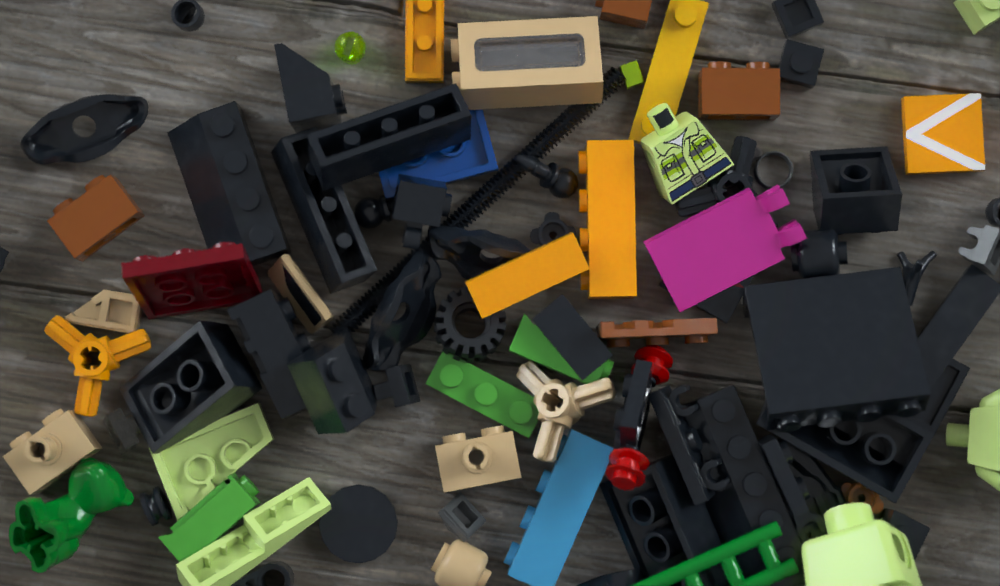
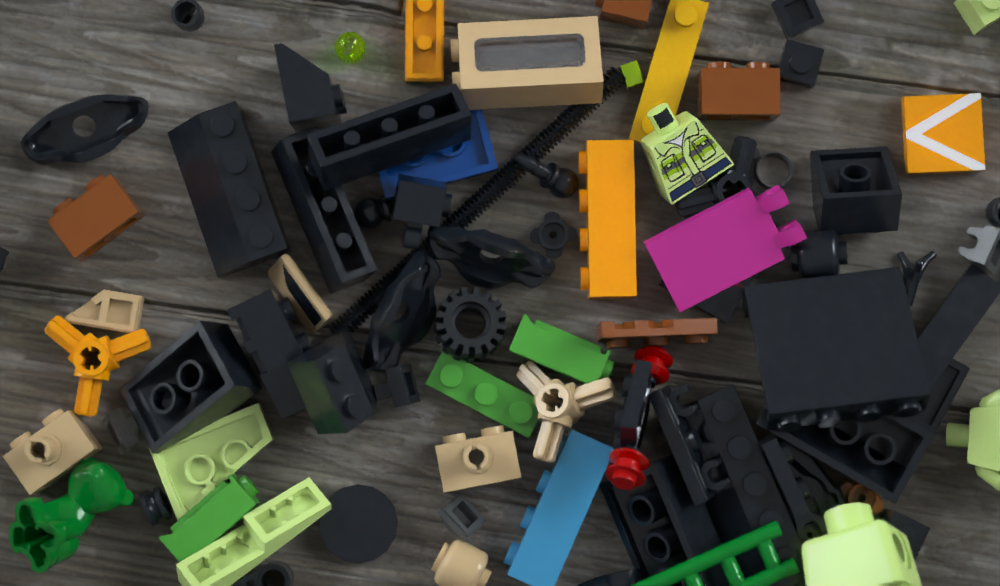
dark red plate [121,242,263,320] -> none
light orange tile [465,232,590,319] -> none
black tile [532,294,613,381] -> none

